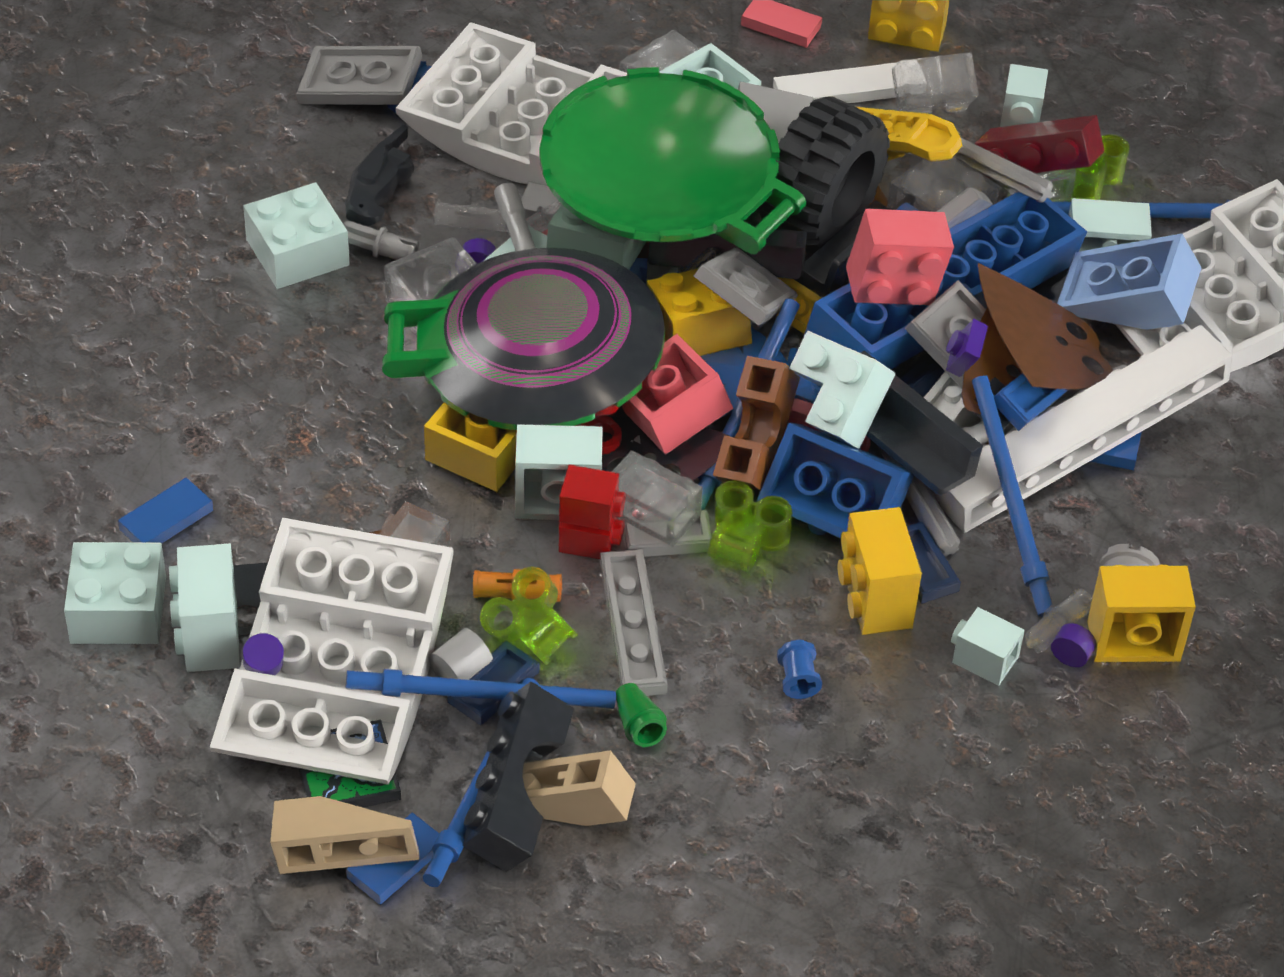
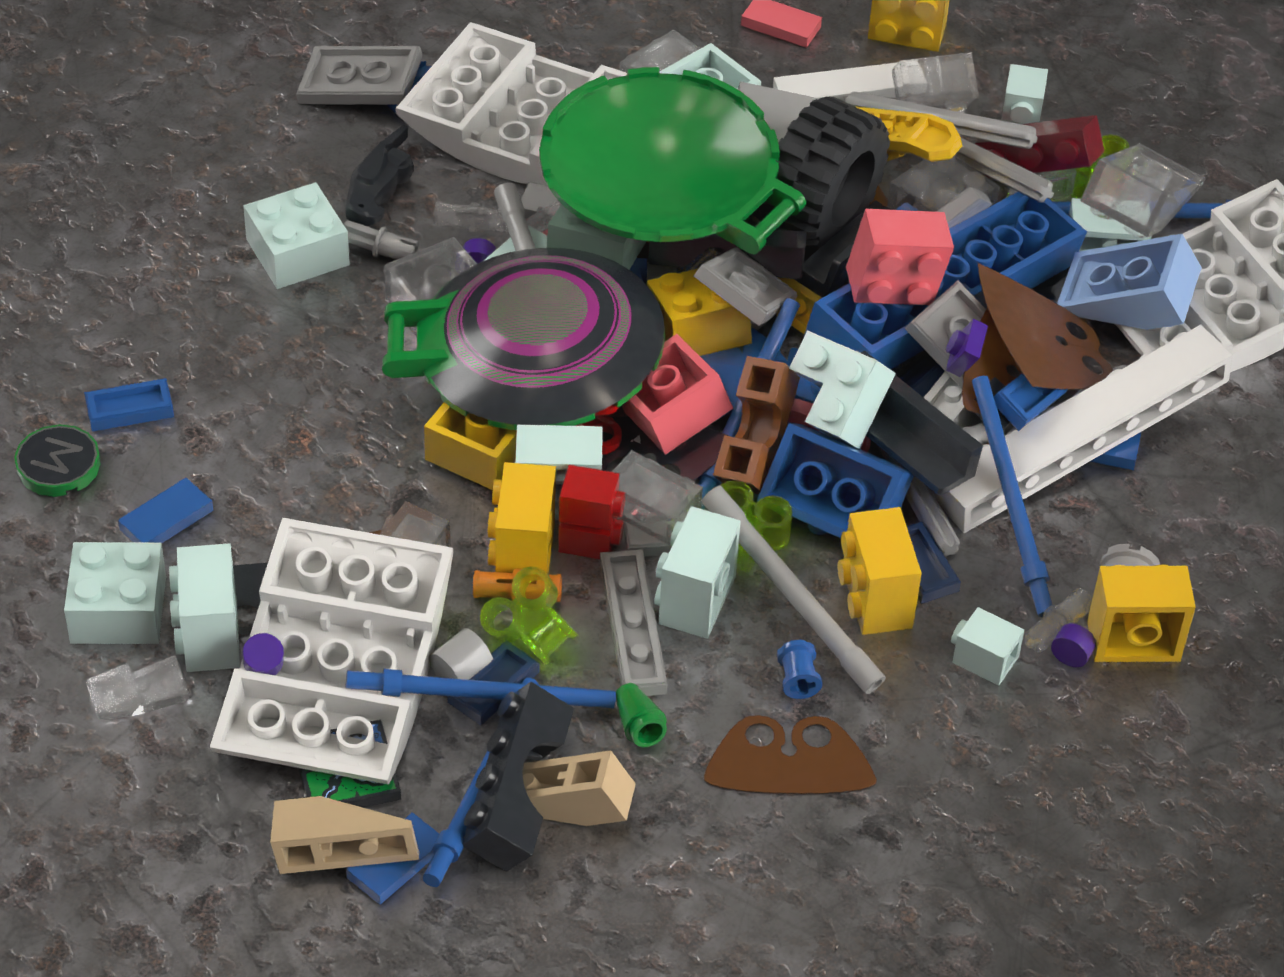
none -> tile [14,424,101,497]
none -> blue tile [84,378,174,432]
none -> clear slope [86,655,191,719]
none -> yellow brick [487,462,556,574]
none -> light aqua brick [654,506,741,639]
none -> light grey piece [702,486,886,694]
none -> reddish brown piece [704,715,877,794]
none -> light grey axle [845,91,1038,149]
none -> clear slope [1080,143,1206,238]

